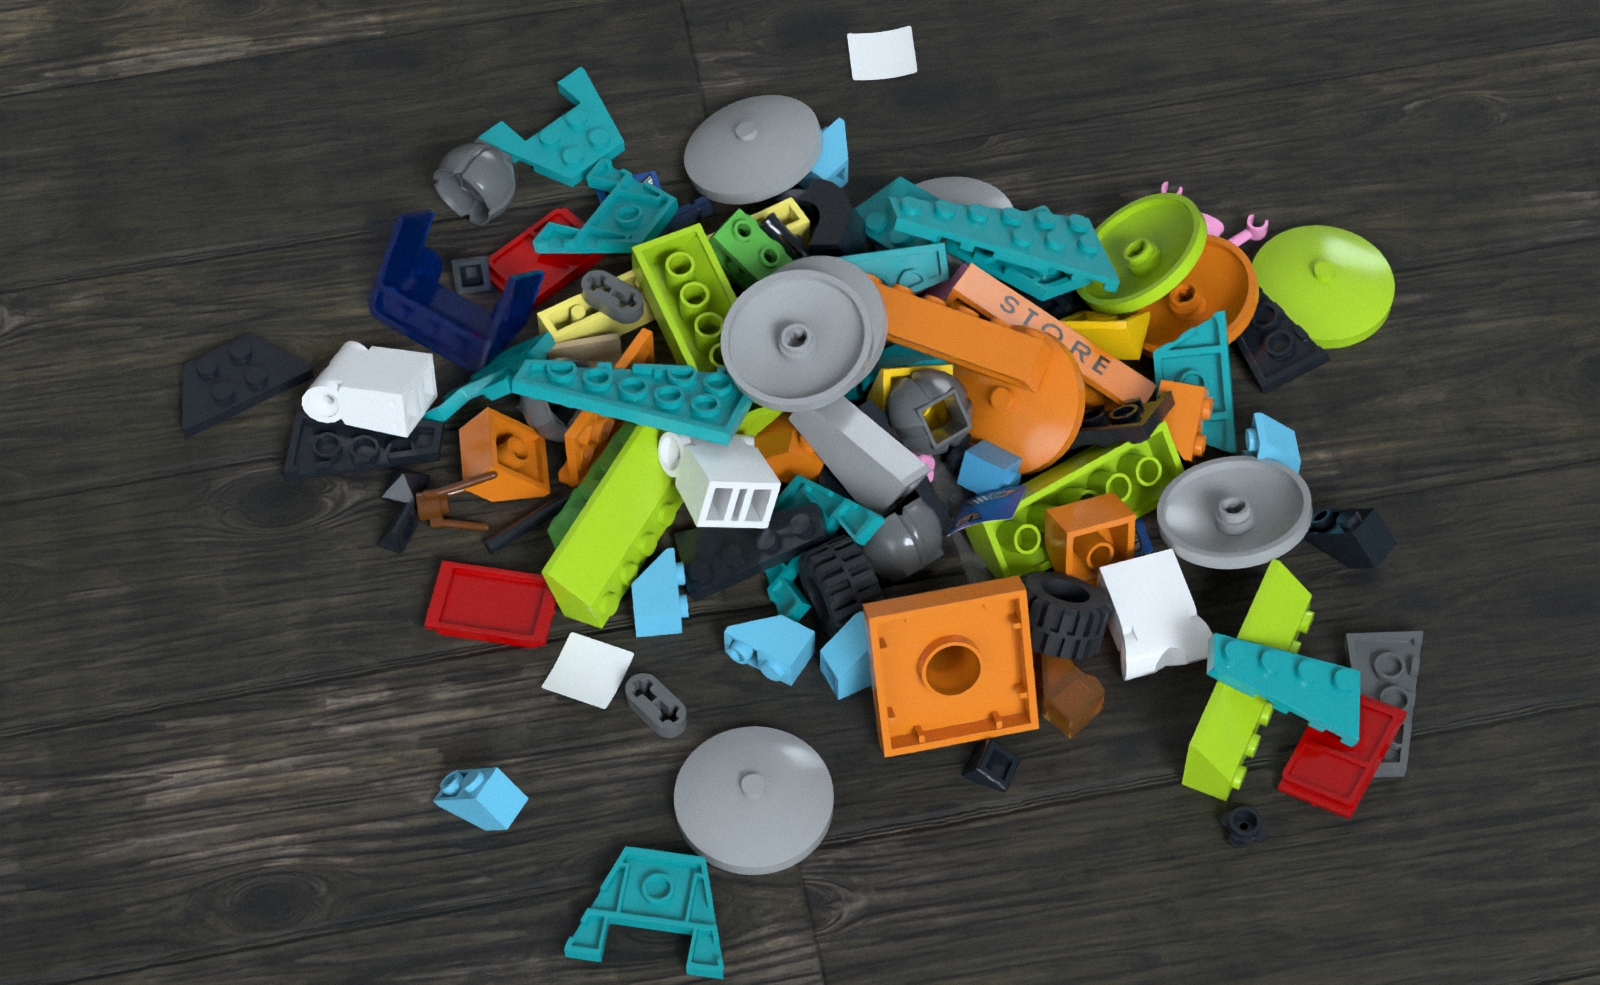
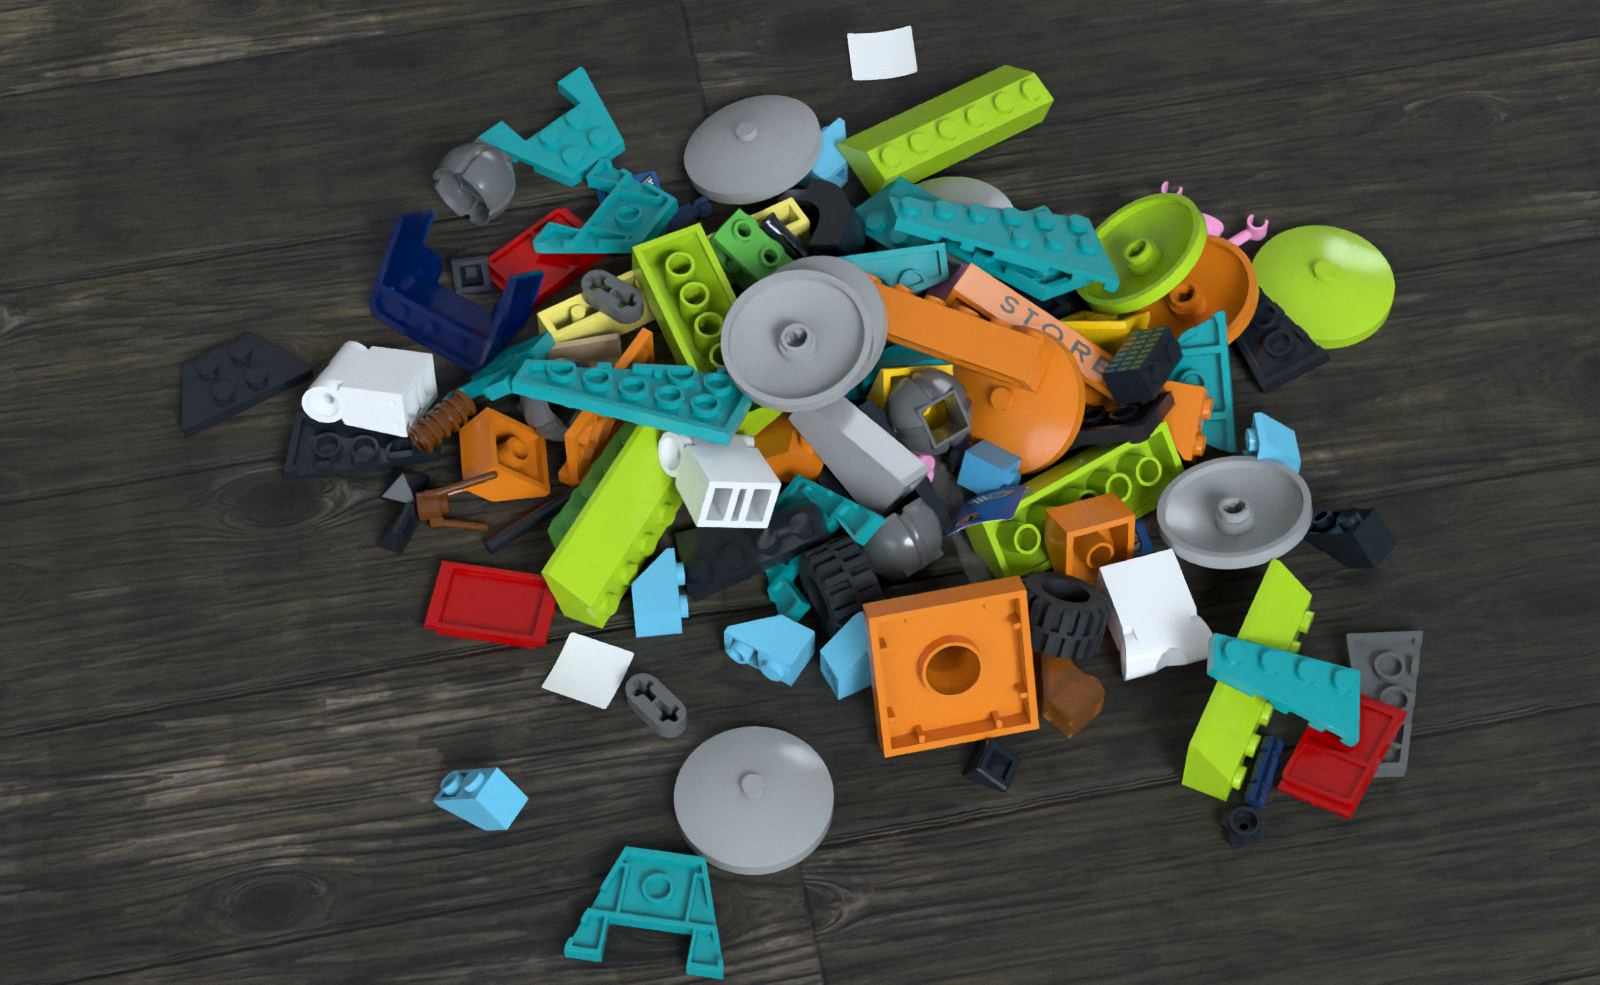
none -> reddish brown piece [408,389,477,454]
none -> lime slope [837,65,1054,196]
none -> black brick [1101,326,1183,405]
none -> dark blue axle [1244,735,1284,809]

